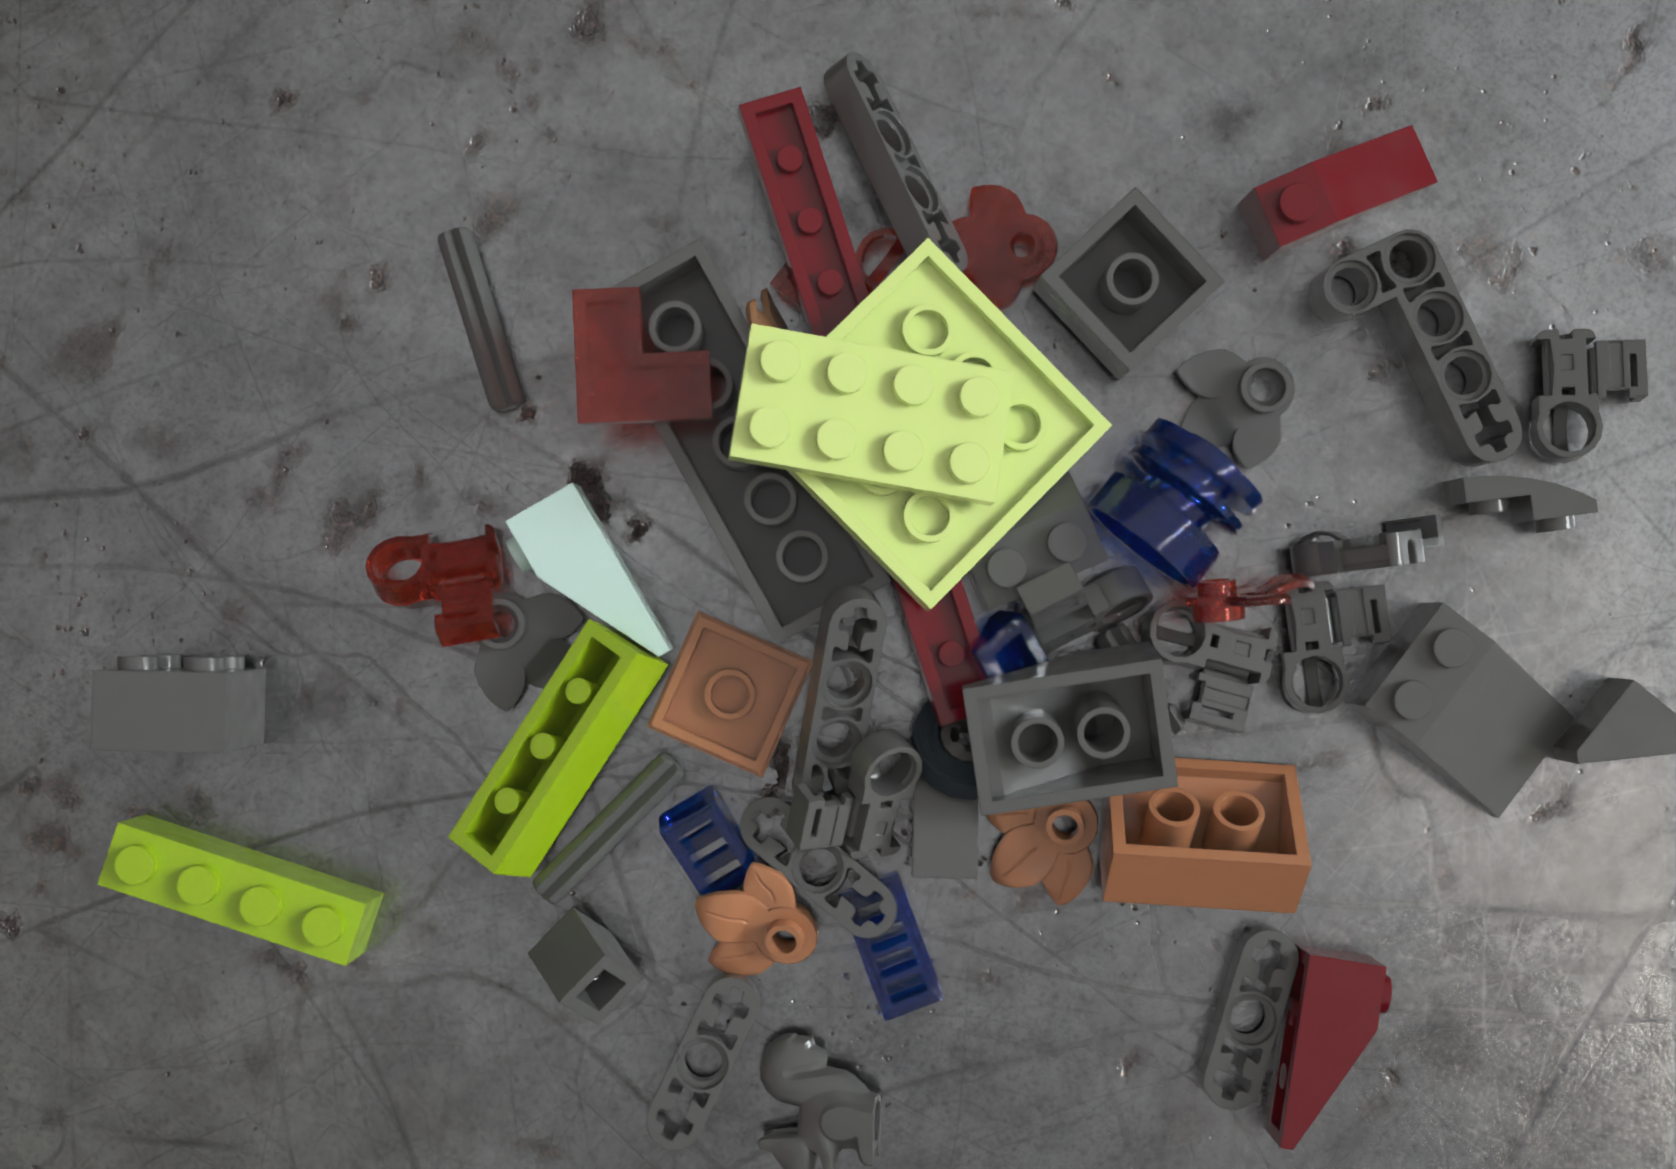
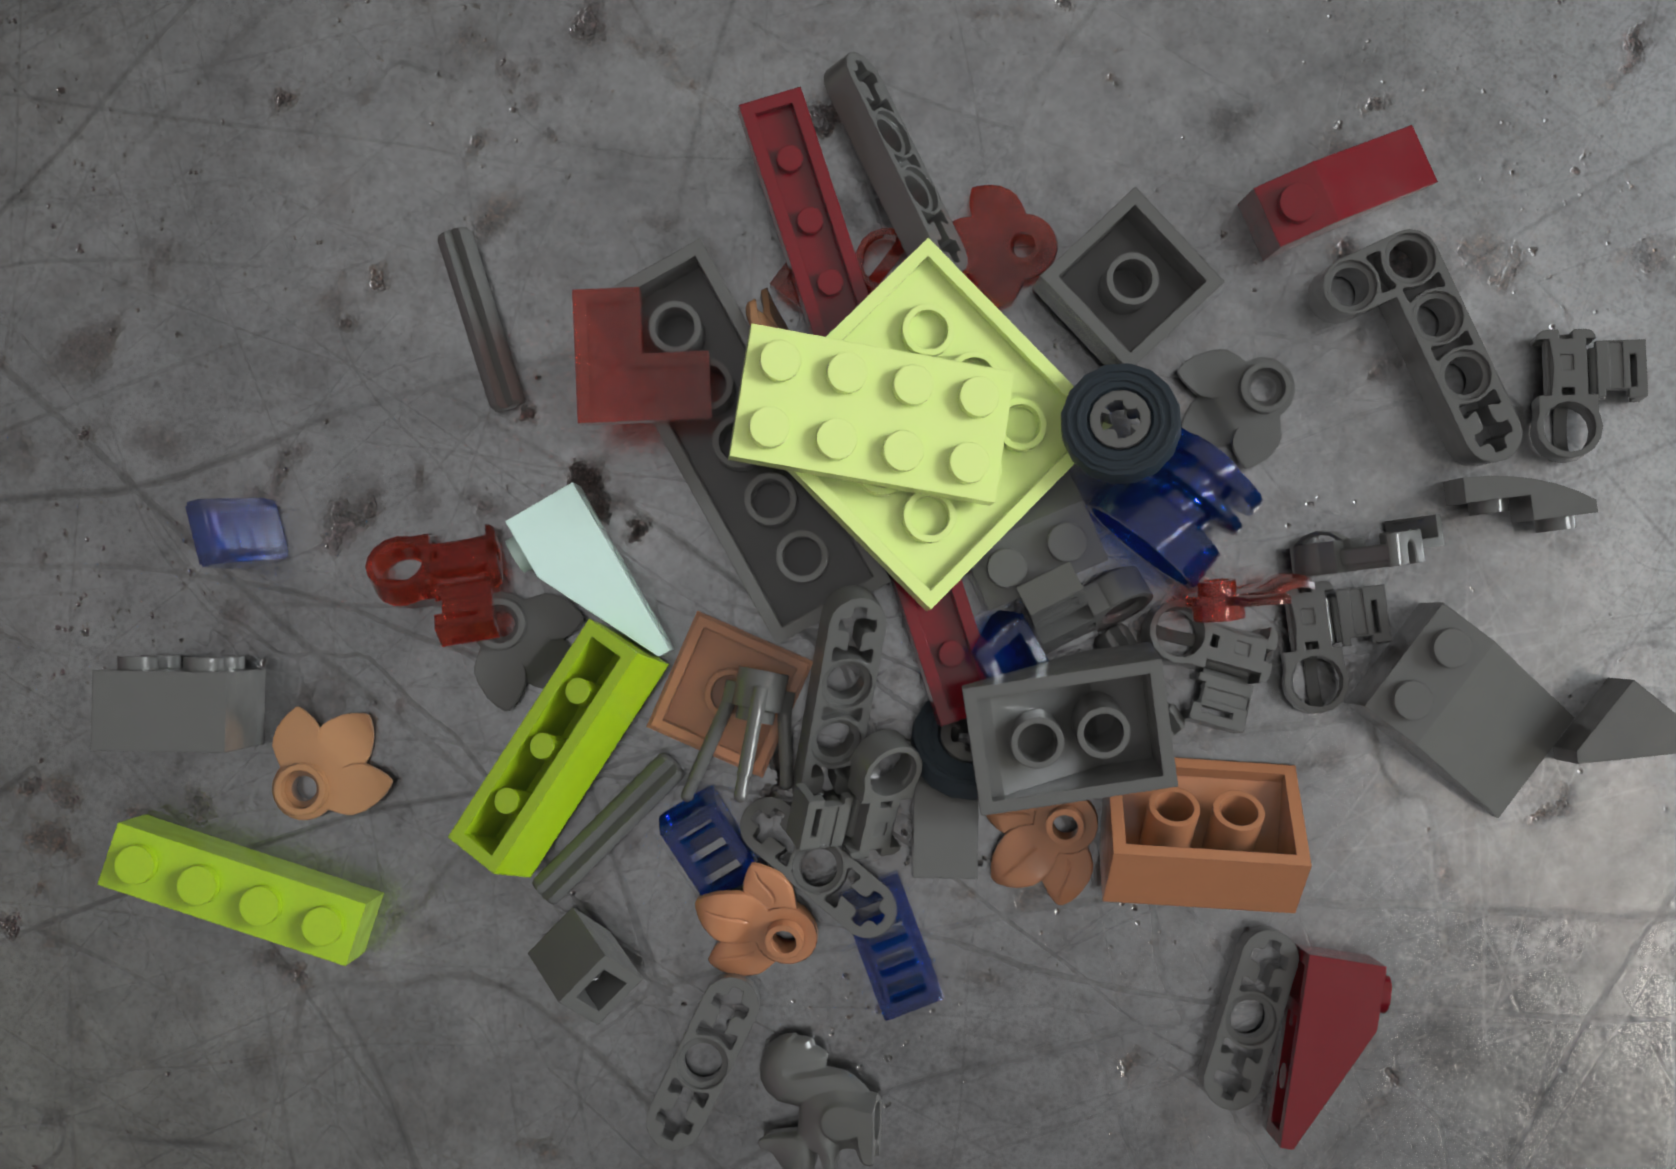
none -> clear blue slope [185,498,288,570]
none -> medium nougat plate [272,707,393,820]
none -> dark grey plant [681,666,796,803]
none -> black bush [1061,363,1181,484]

